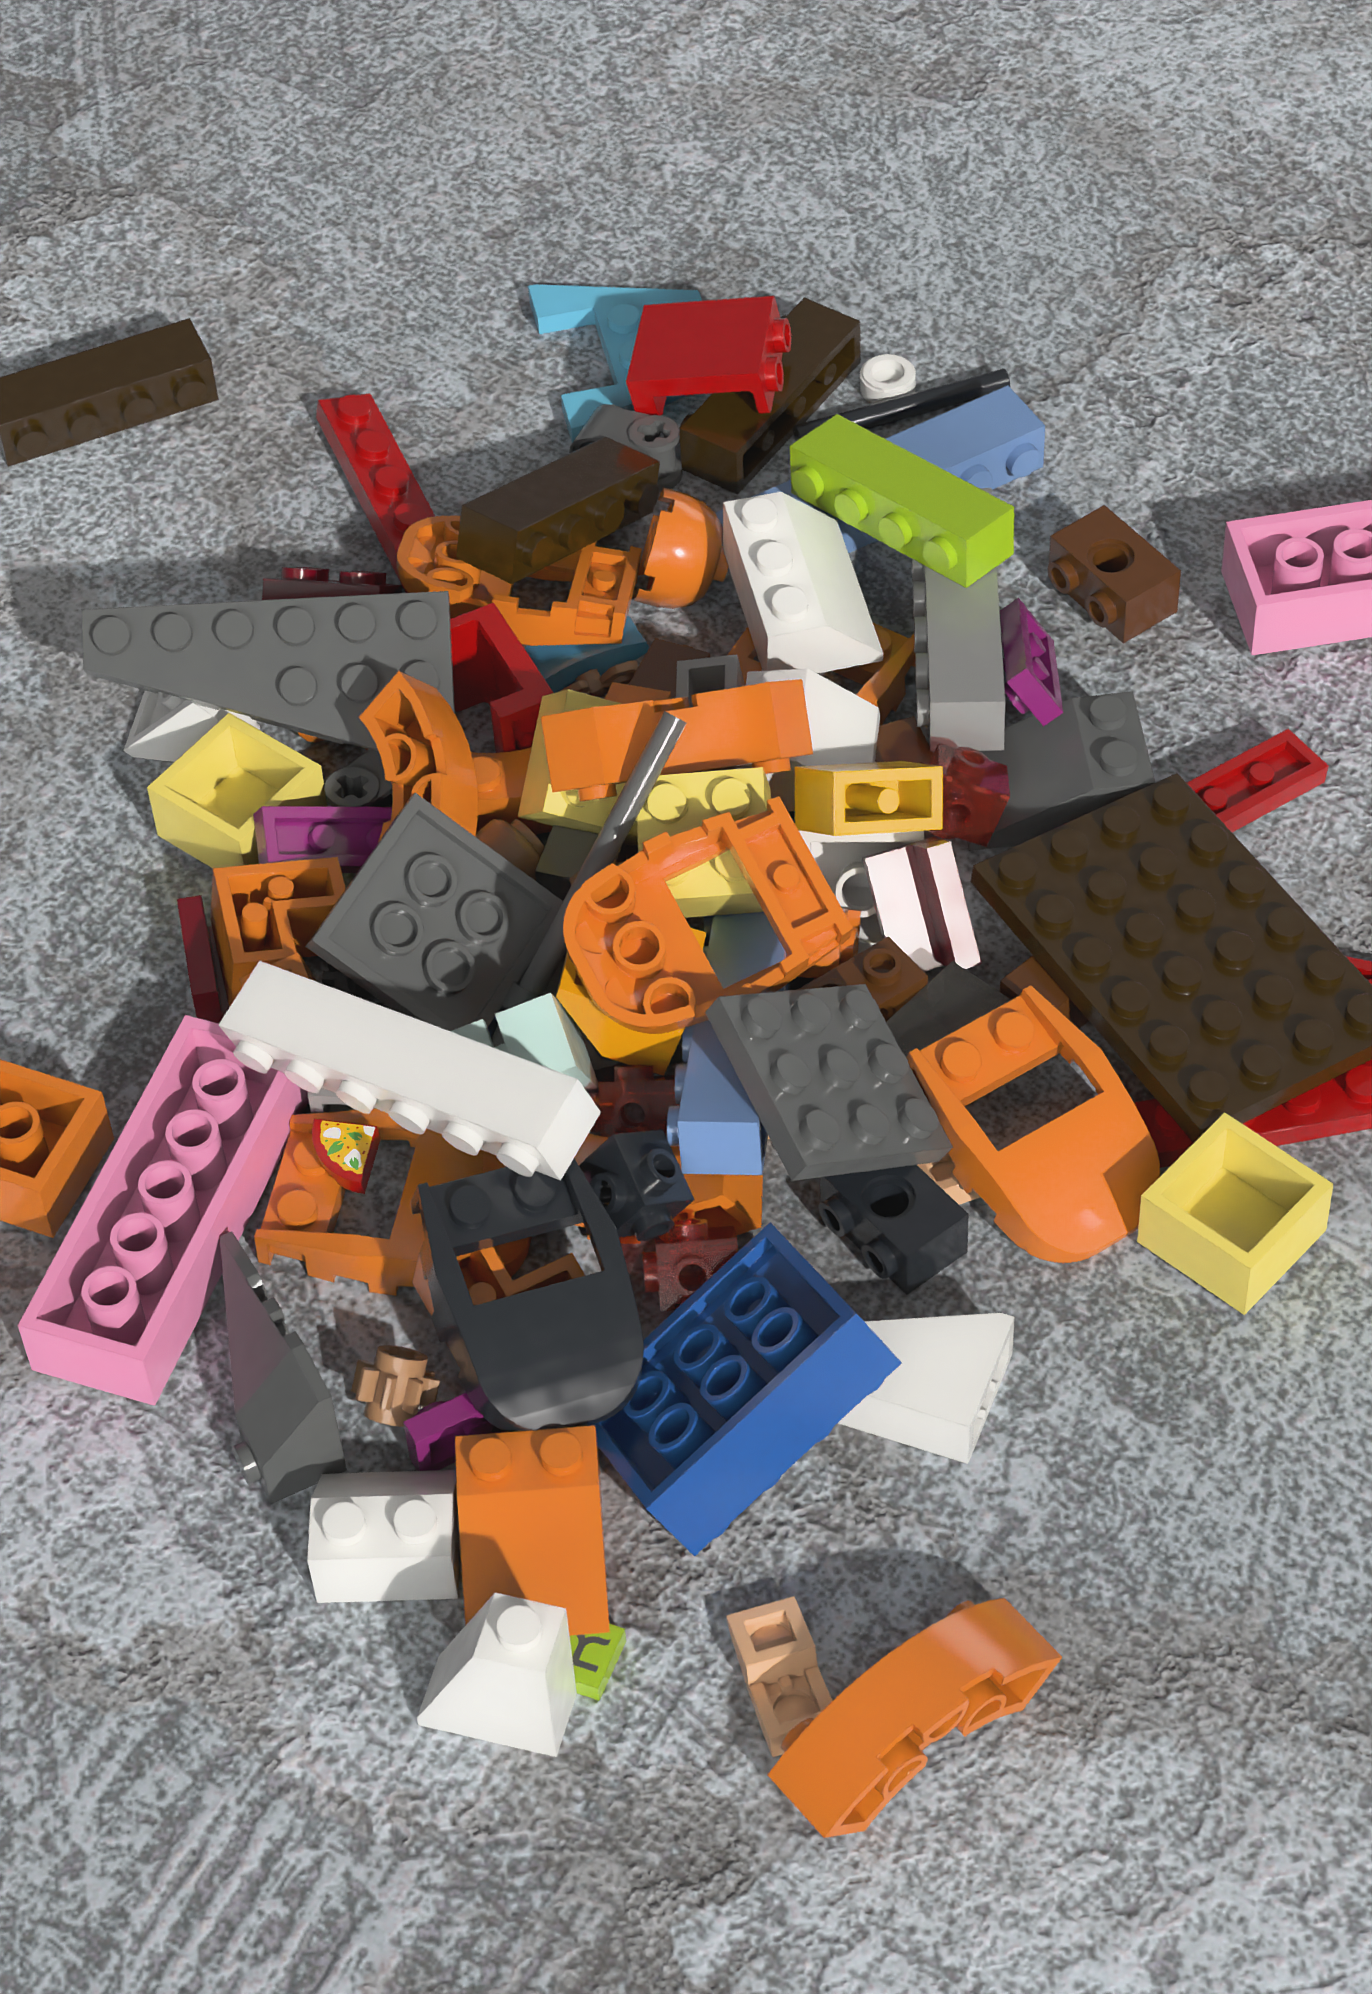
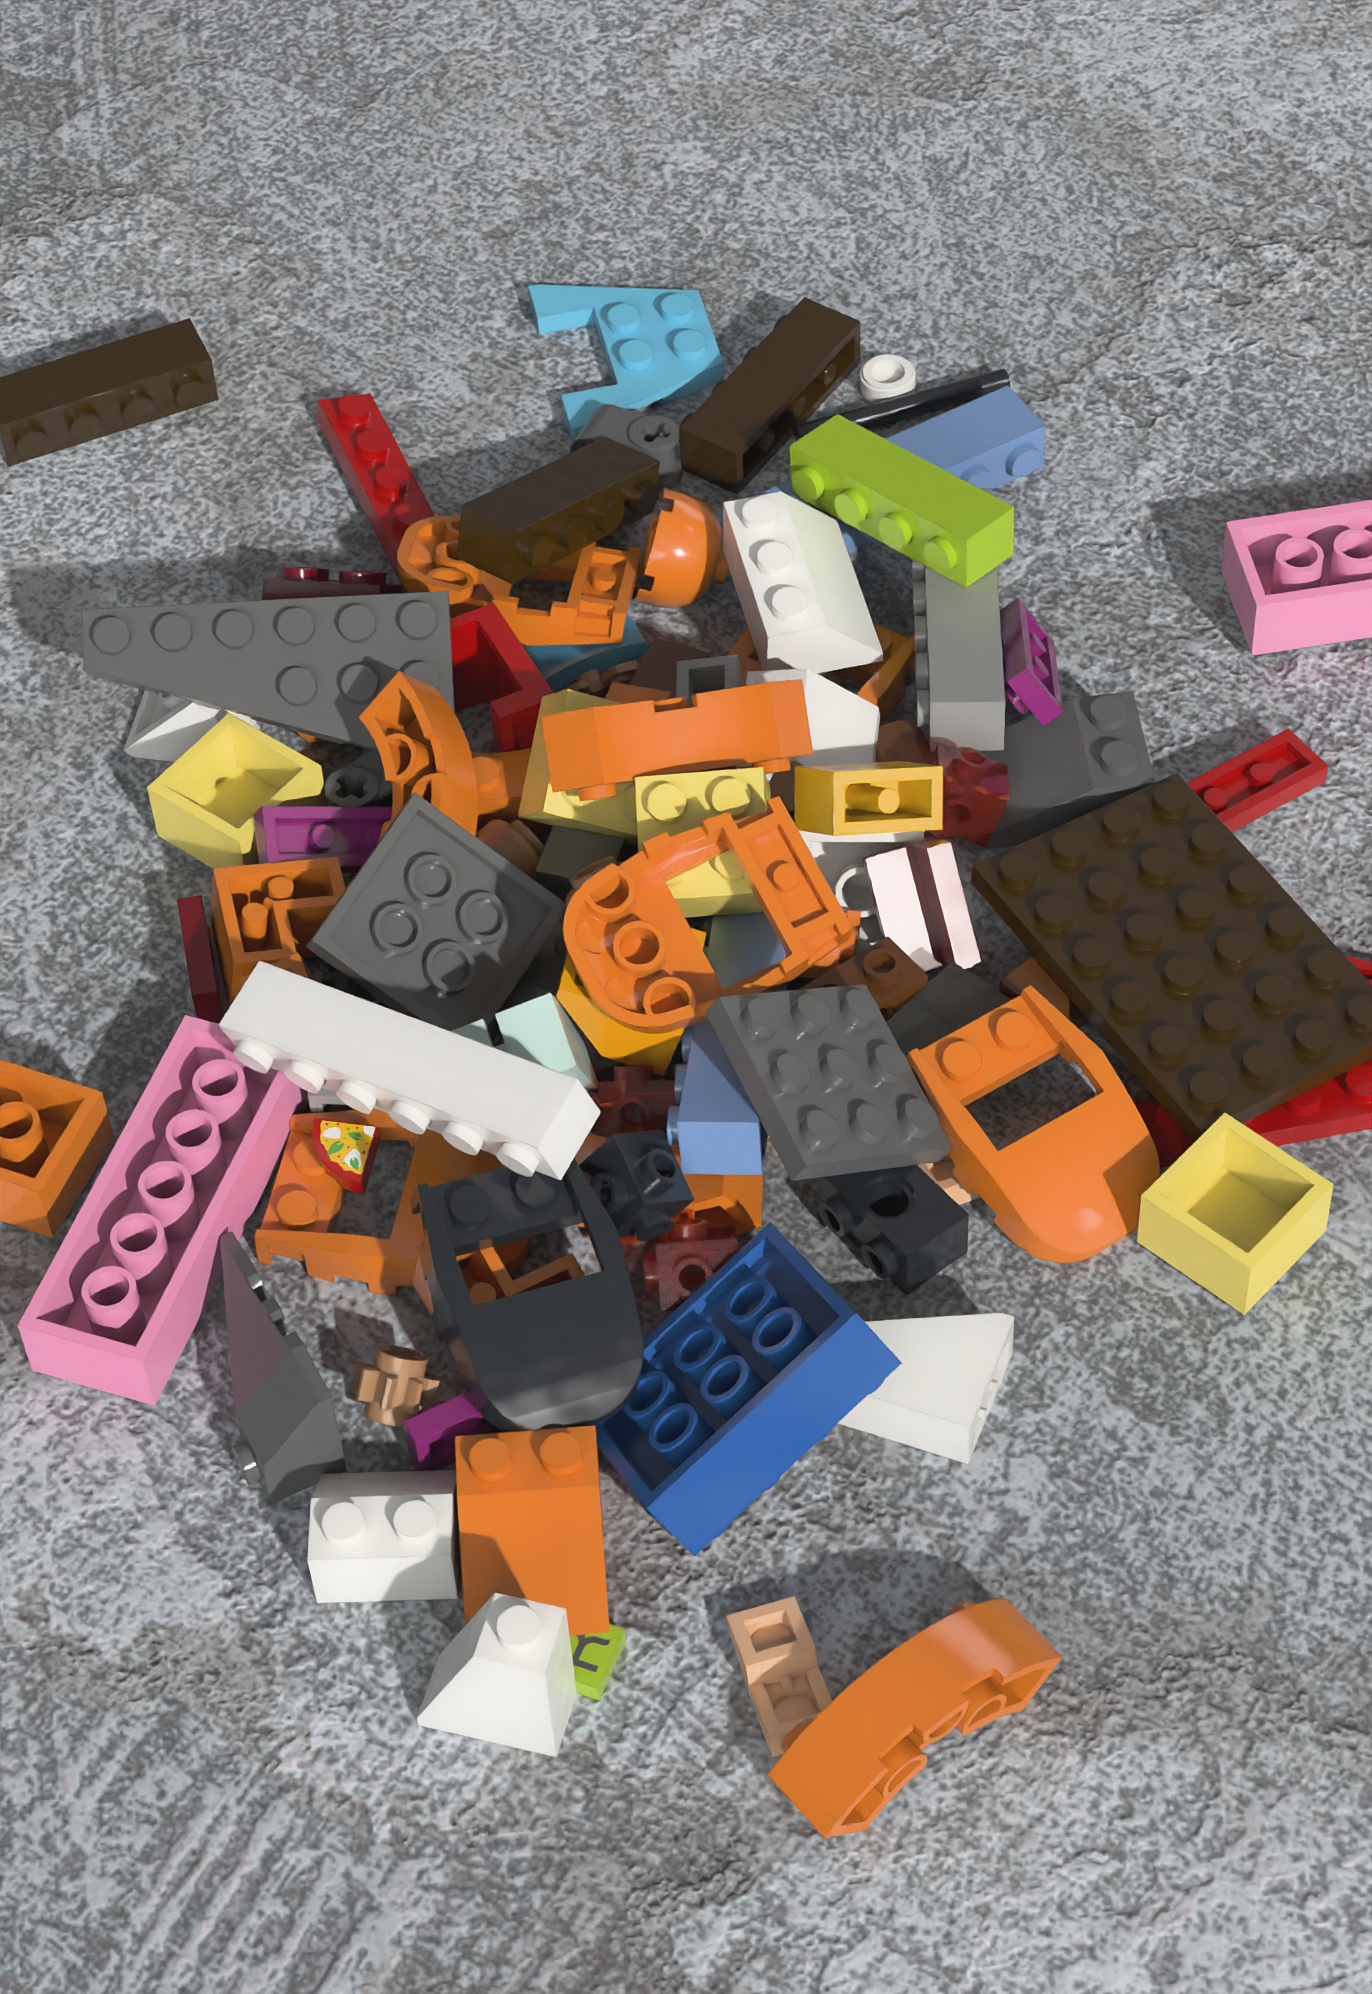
dark grey bar [491,711,687,1047] -> none
red panel [626,296,791,416] -> none
reddish brown brick [1048,505,1181,644] -> none

